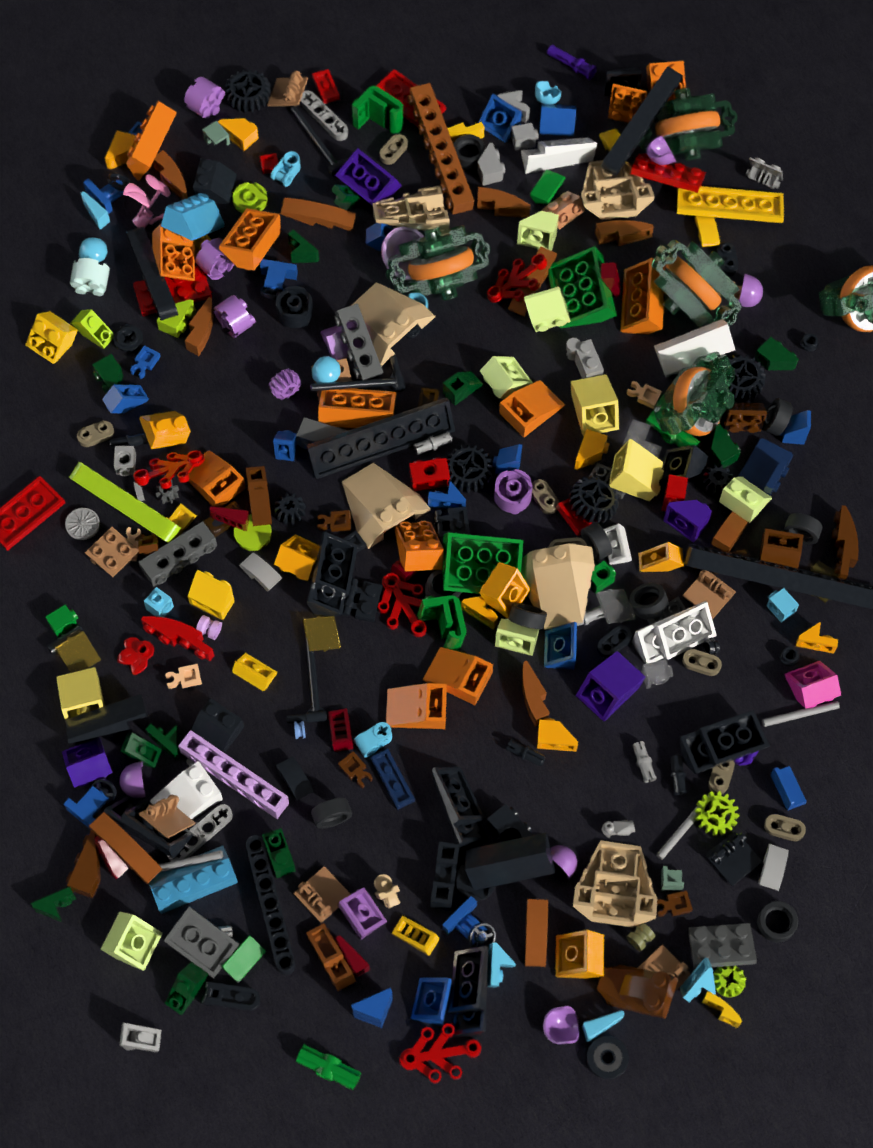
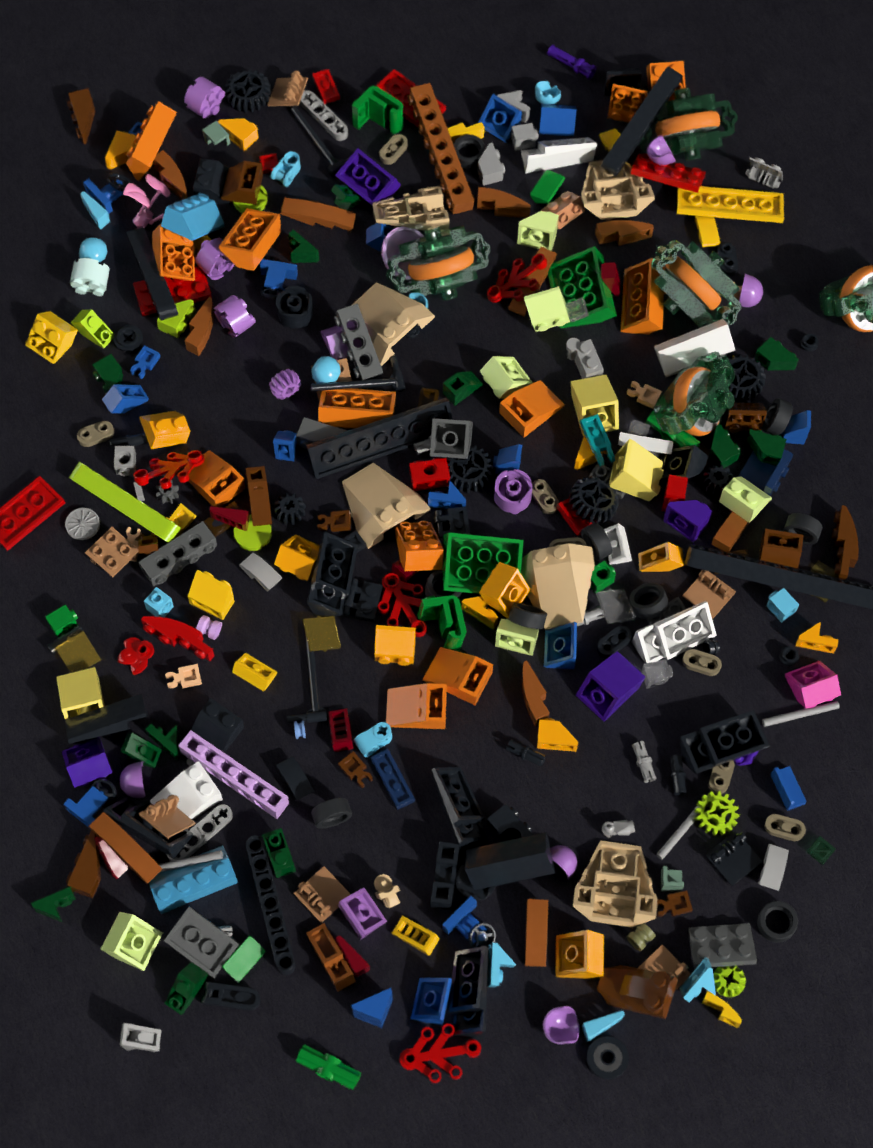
none -> reddish brown slope [67,88,95,144]
none -> reddish brown slope [221,161,263,205]
none -> light orange slope [375,625,416,666]
none -> dark grey slope [430,418,473,459]
none -> clear tile [566,298,589,322]
none -> teal hinge [580,414,615,466]
none -> white sticker [618,432,673,454]
none -> dark green slope [747,429,787,466]
none -> clear green tile [807,836,836,865]

